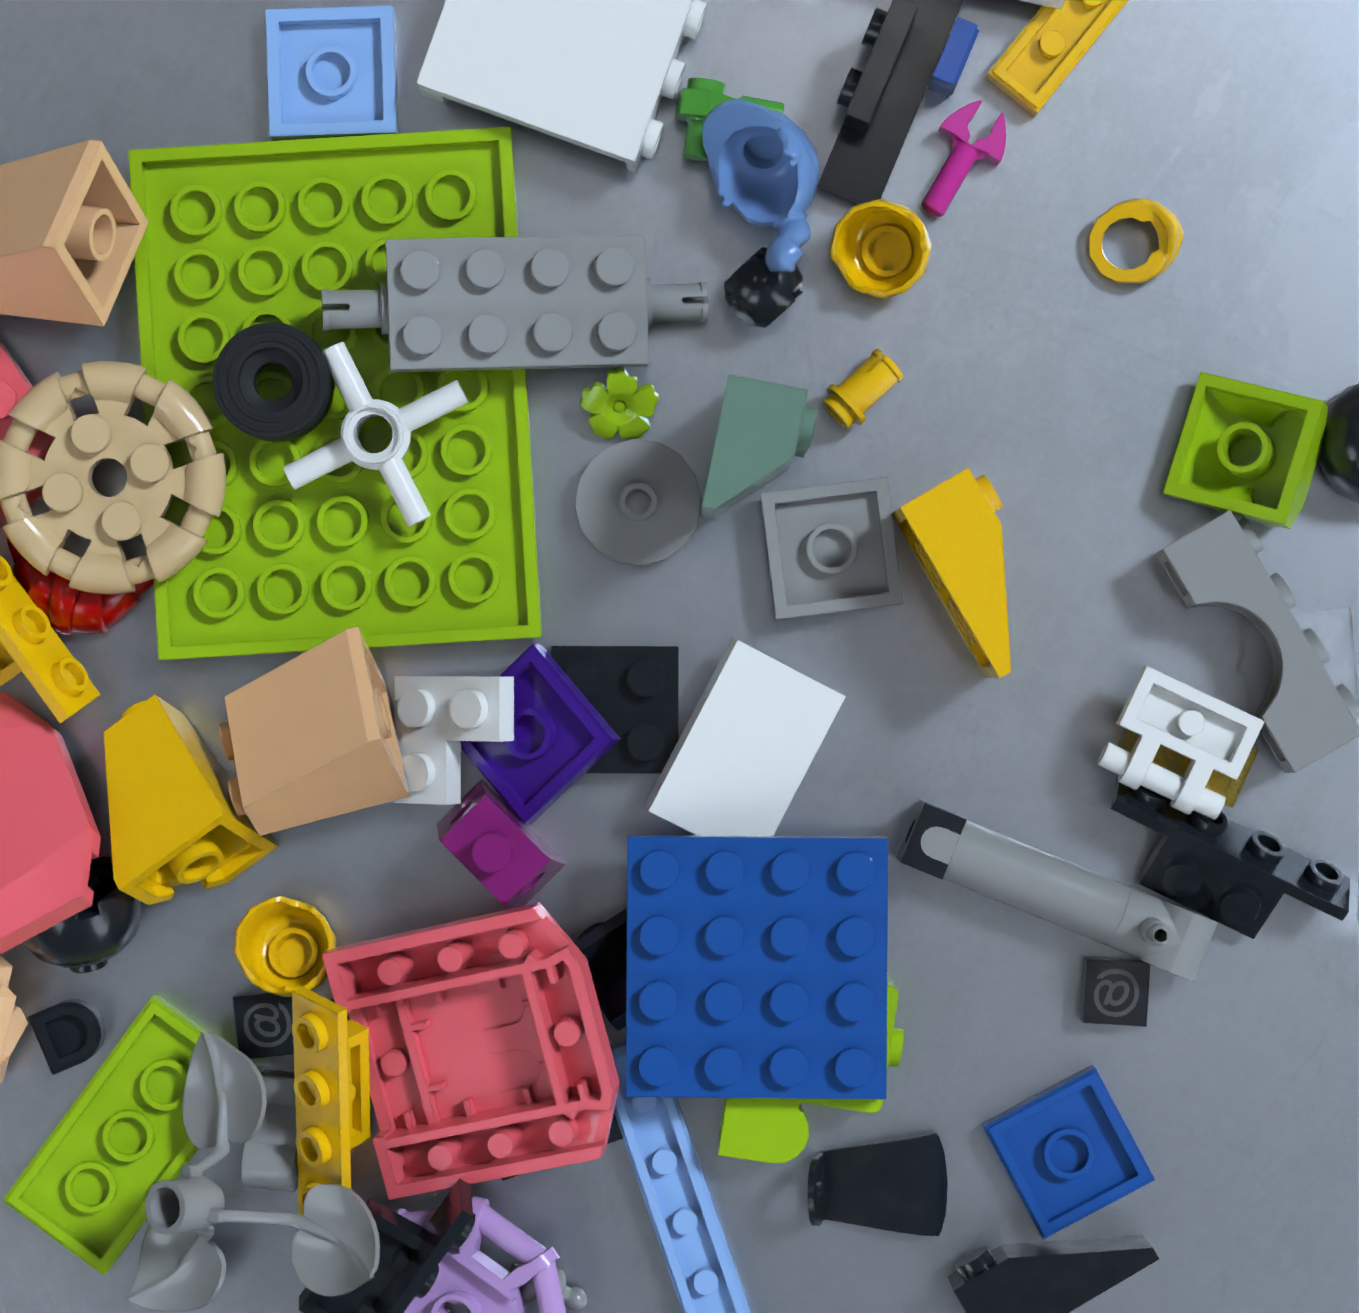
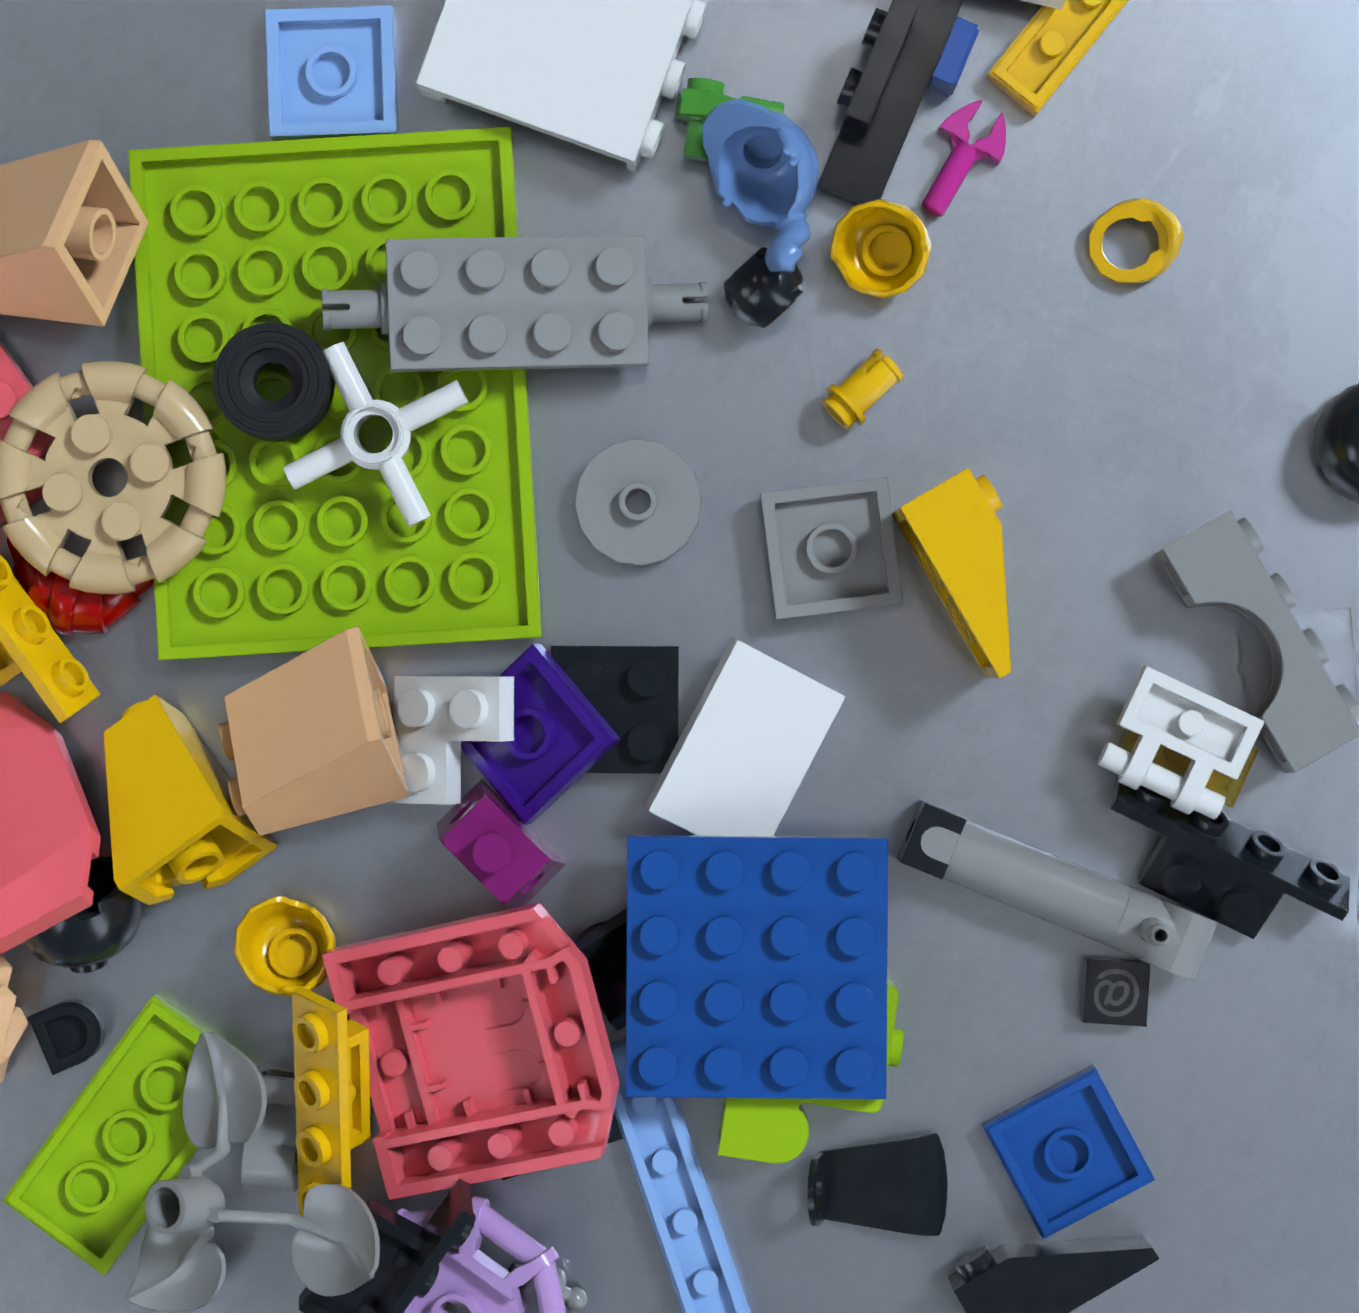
black tile [232,991,294,1059] -> none
lime plant [580,367,659,439] -> none
sand green slope [701,374,817,519] -> none
lime slope [1163,372,1328,529] -> none

